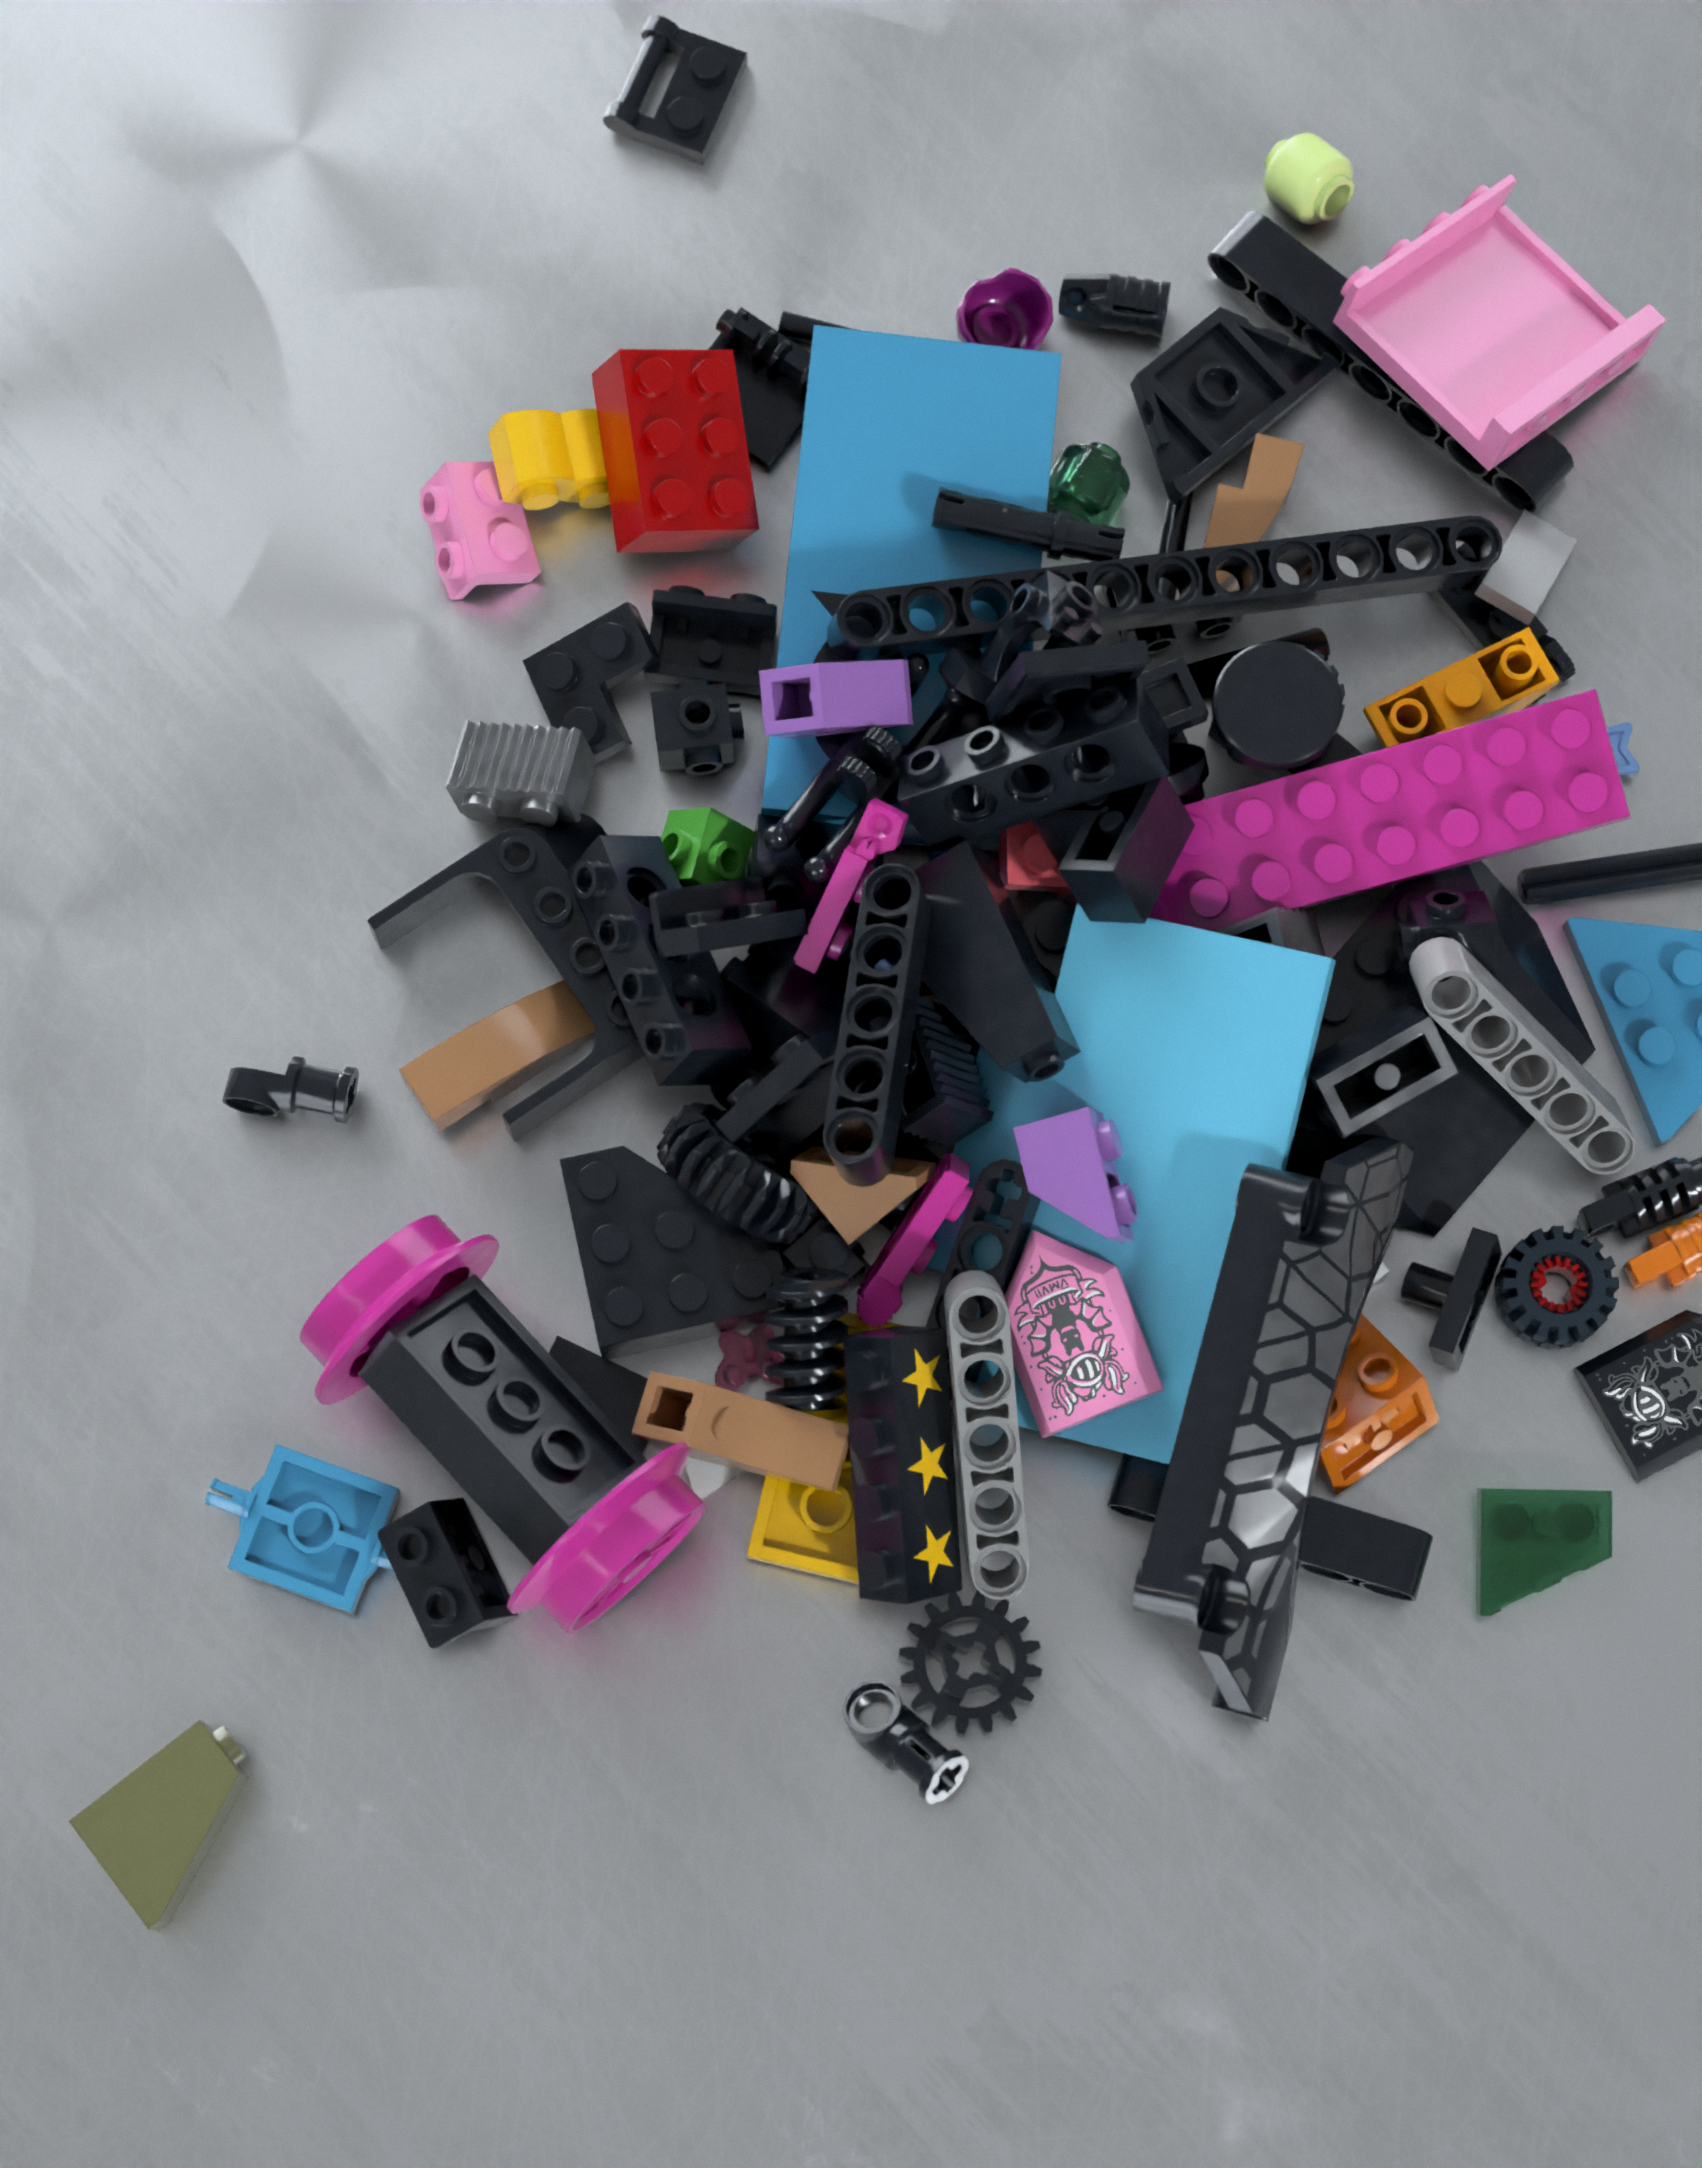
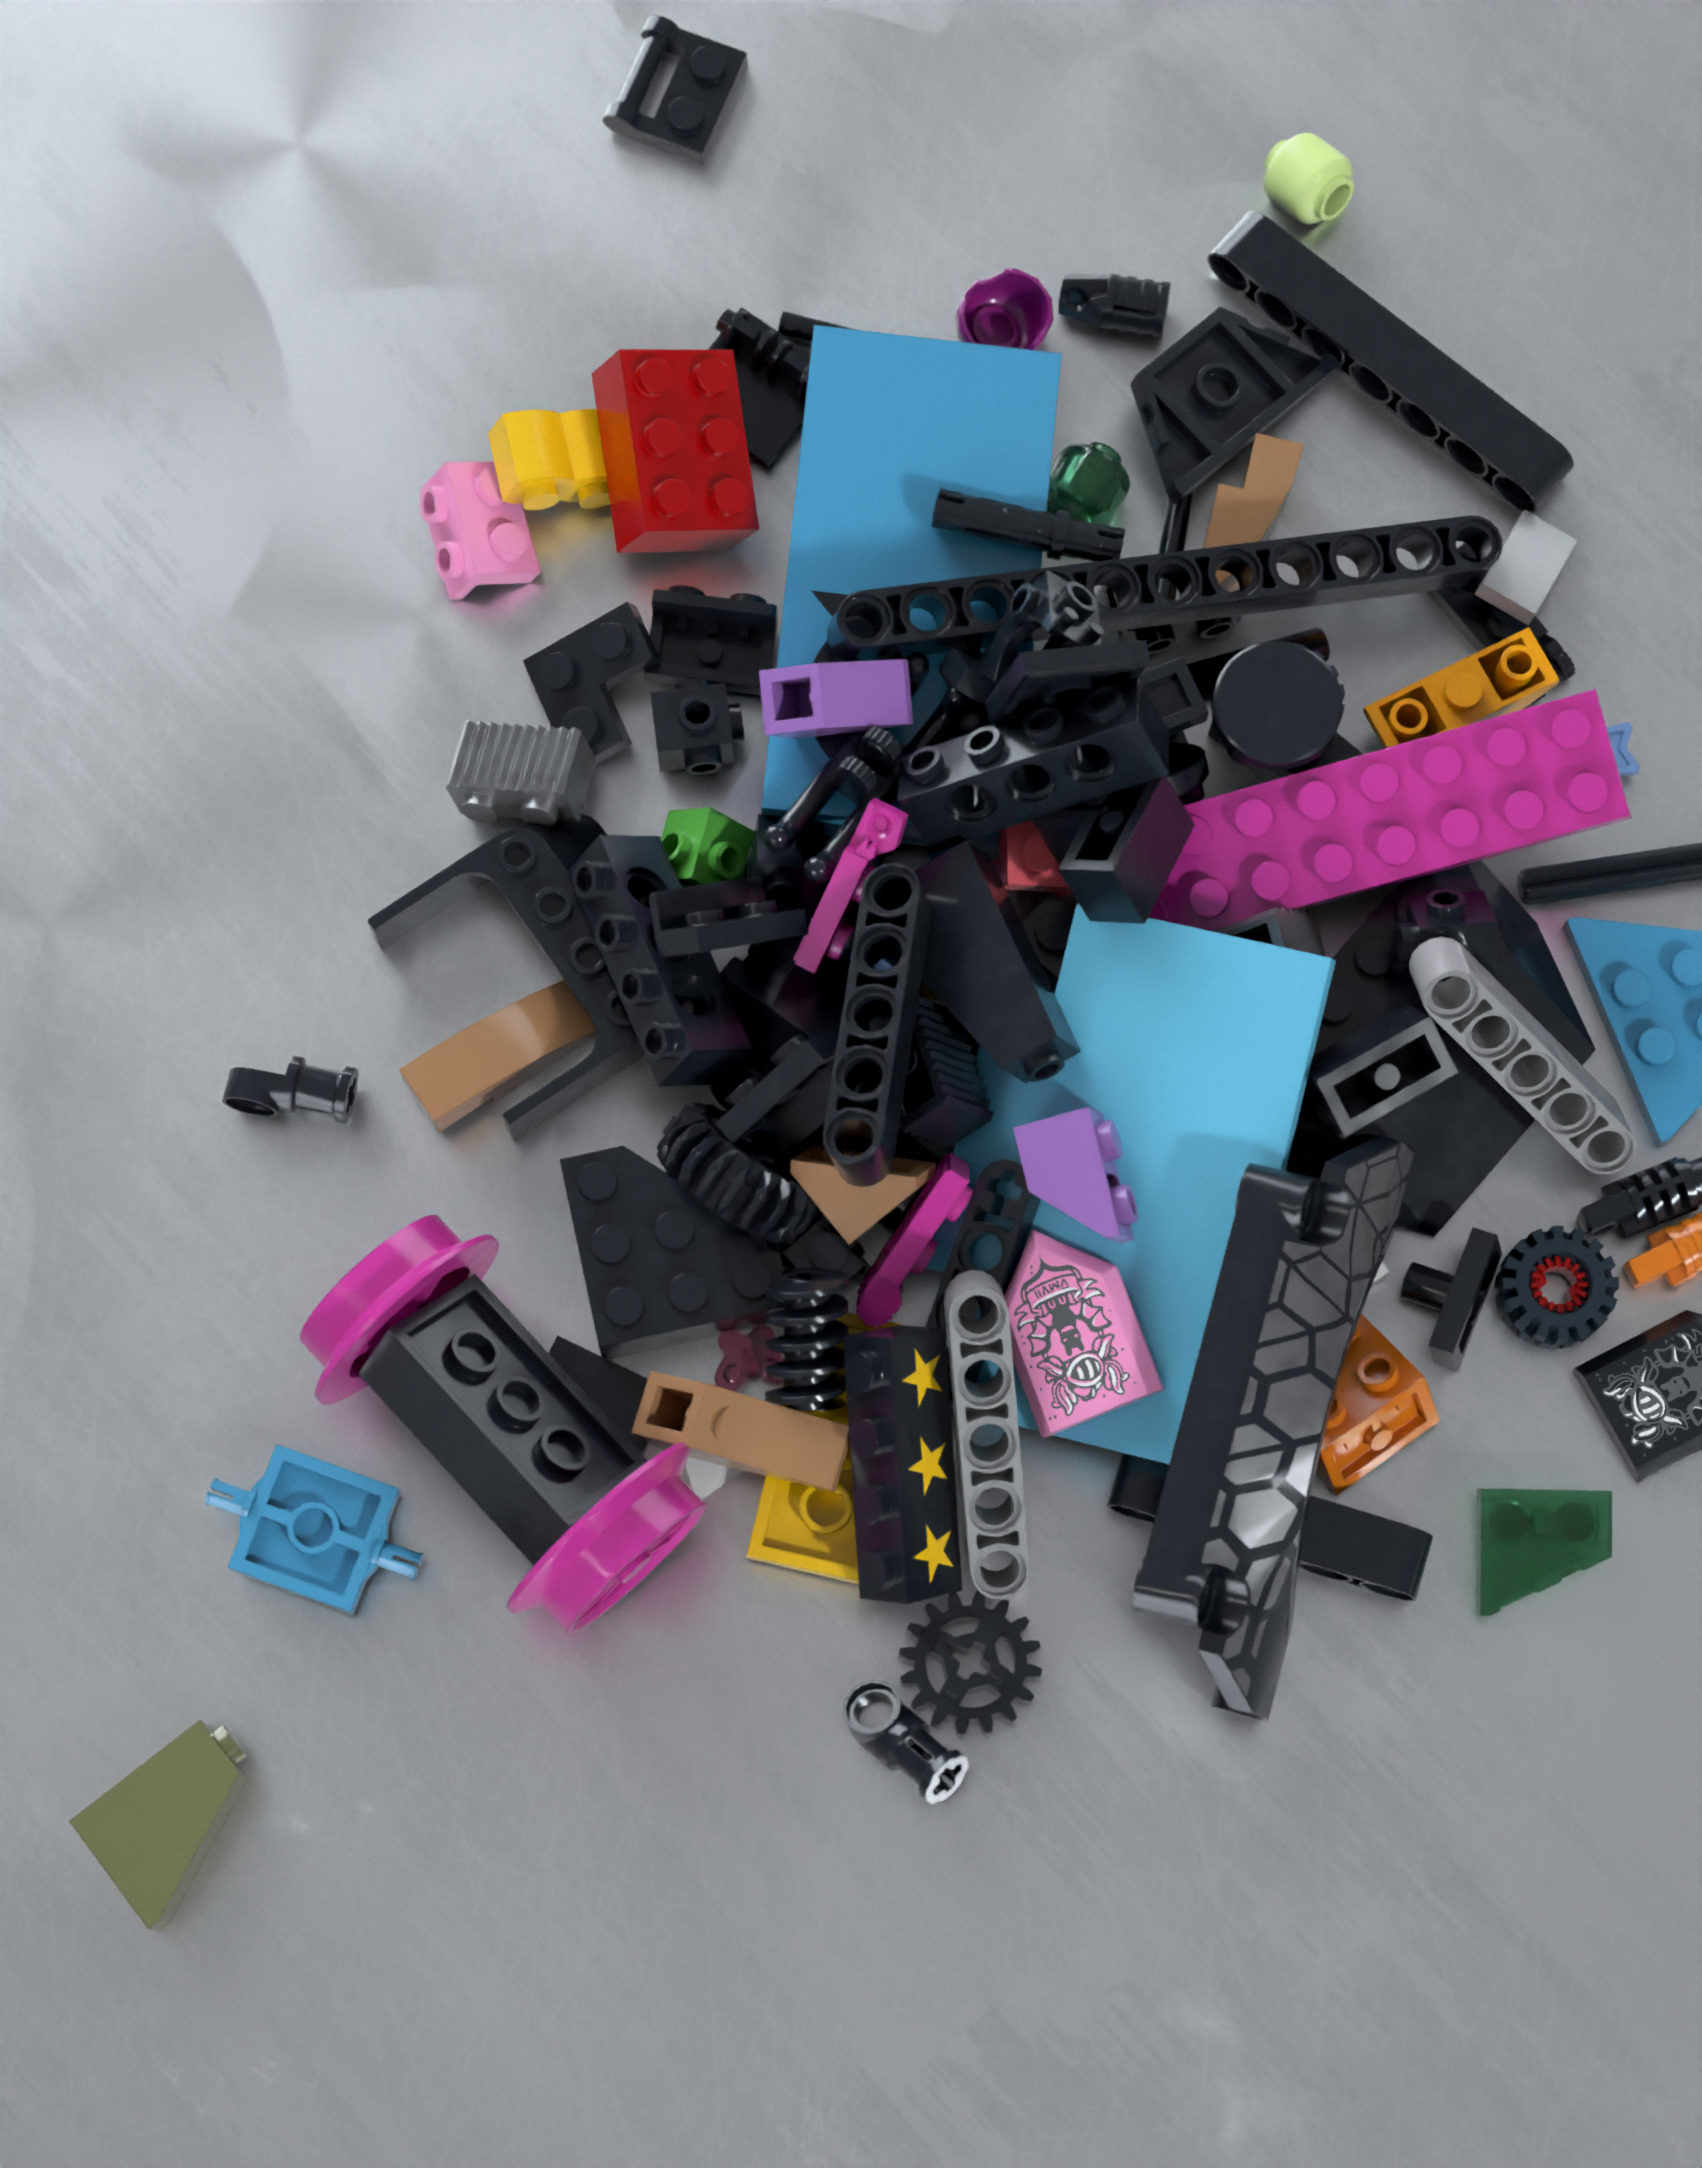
black bracket [378,1498,519,1649] -> none
bright pink panel [1333,174,1666,471] -> none

